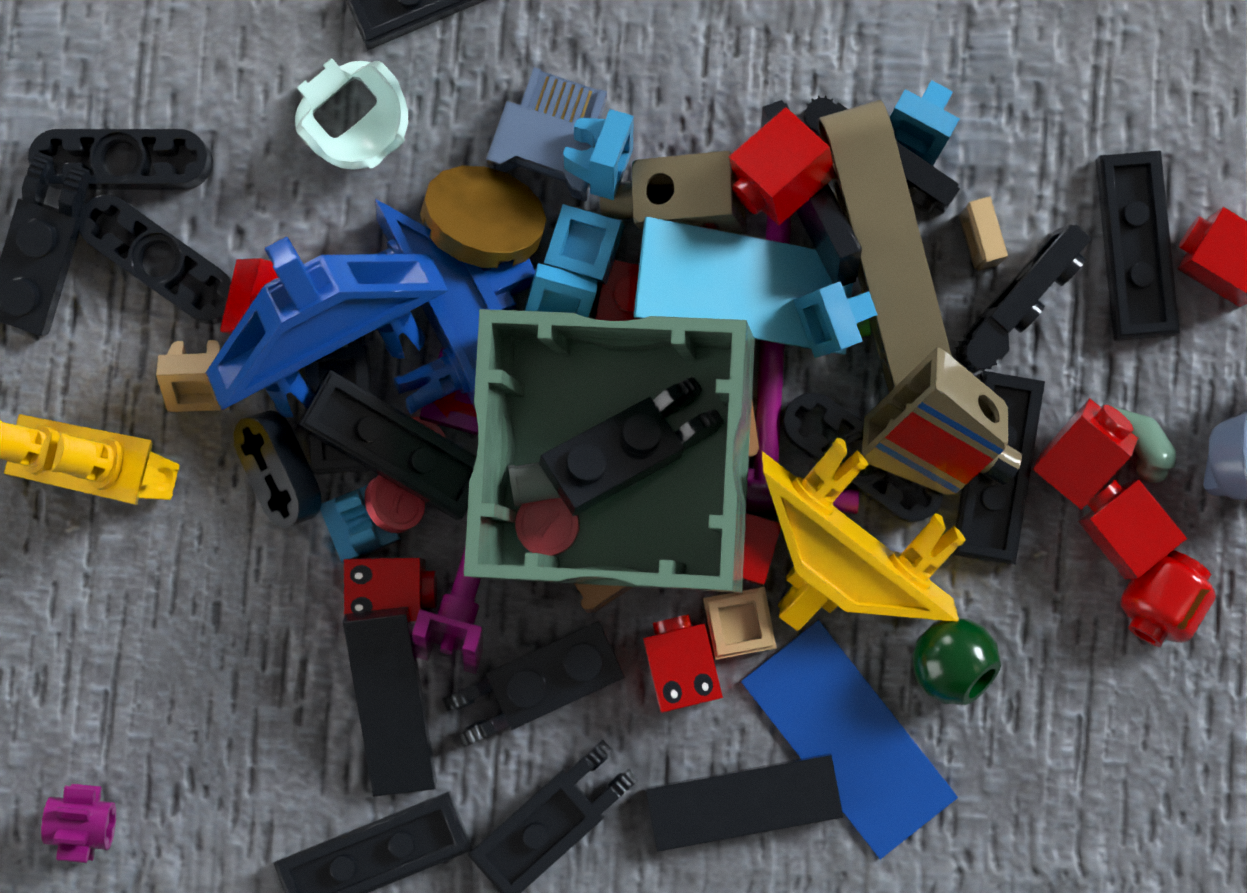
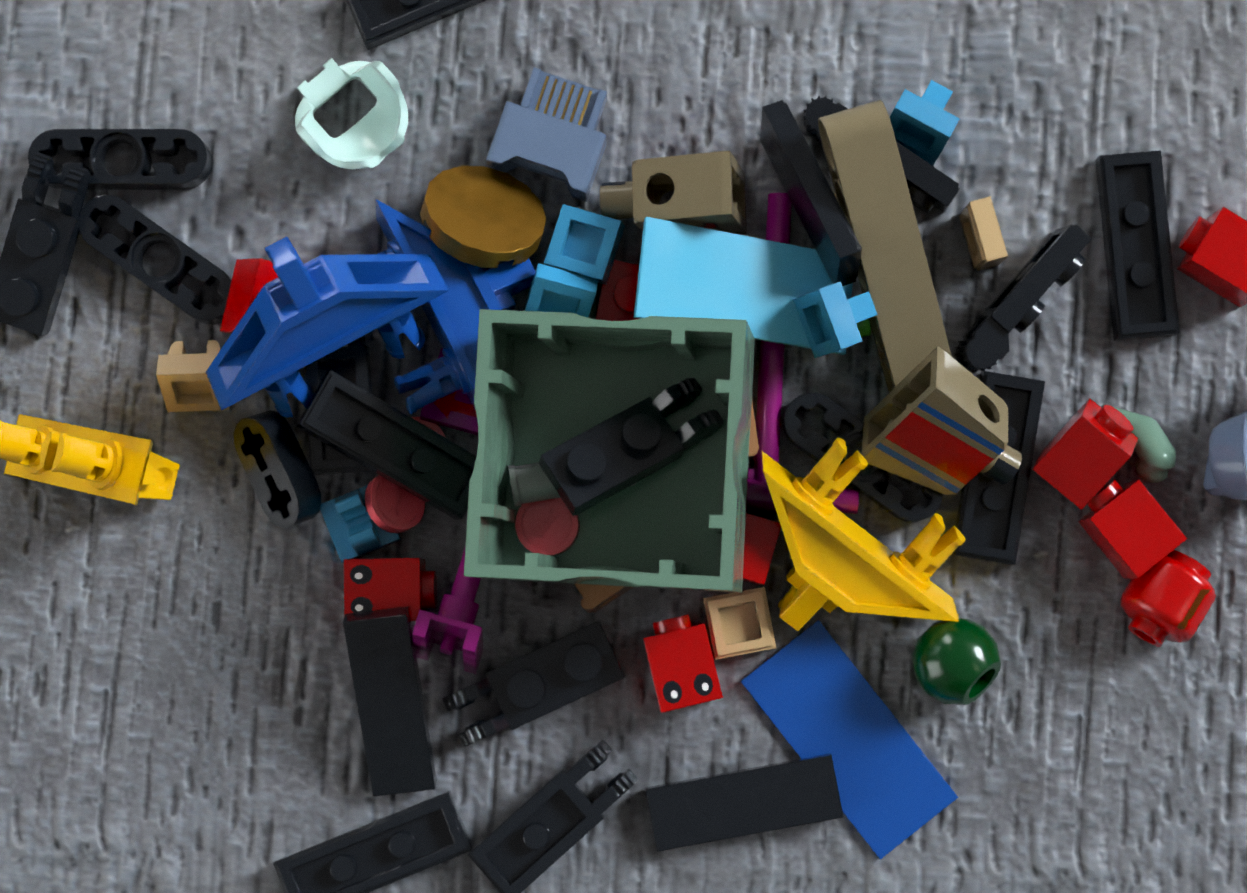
magenta gear [41,784,116,863] -> none
dark azure tile [563,109,634,200] -> none
red brick [728,107,835,226] -> none

